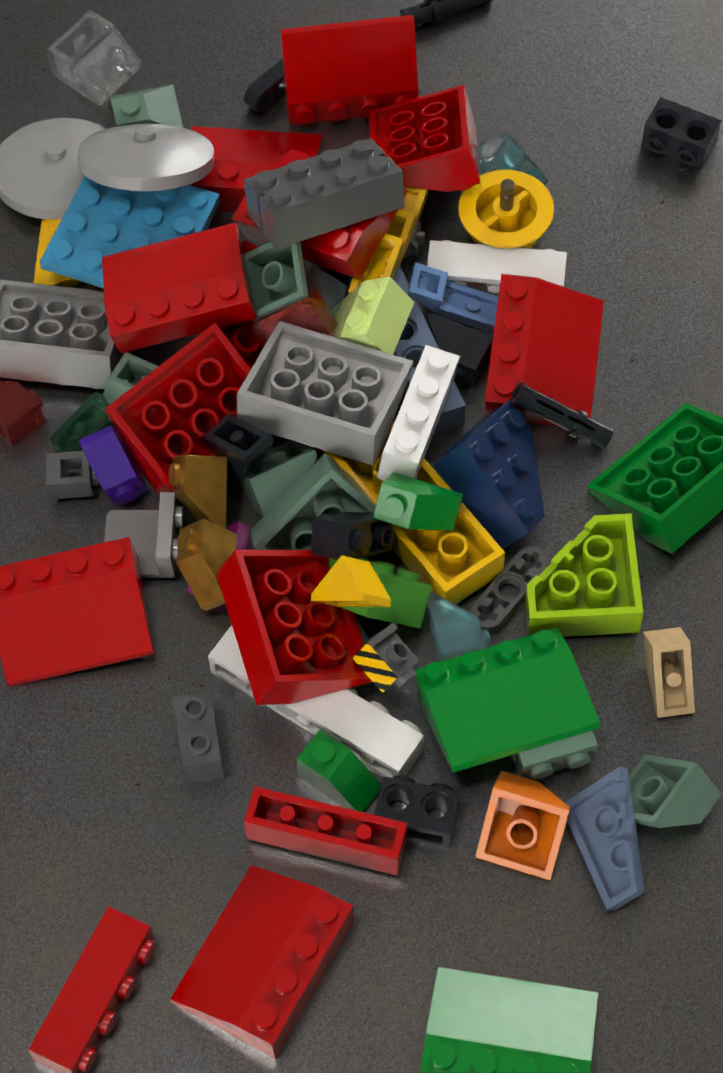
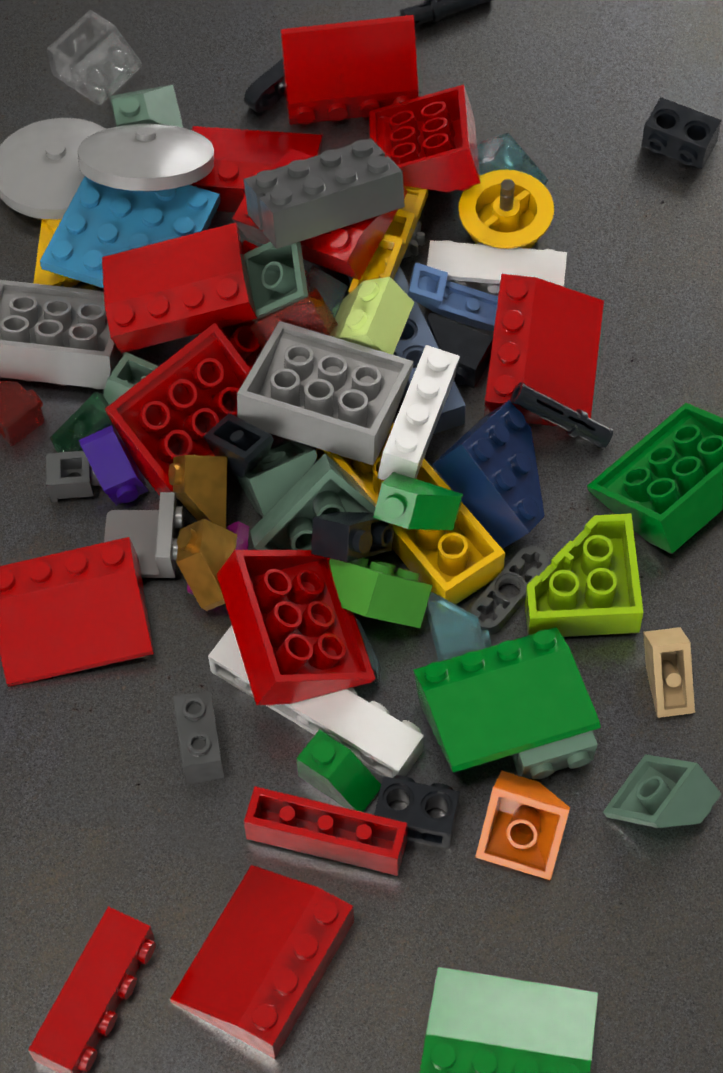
yellow slope [311,555,391,607] -> none
dark grey brick [353,622,419,693] -> none
sand blue wing [565,767,645,911] -> none

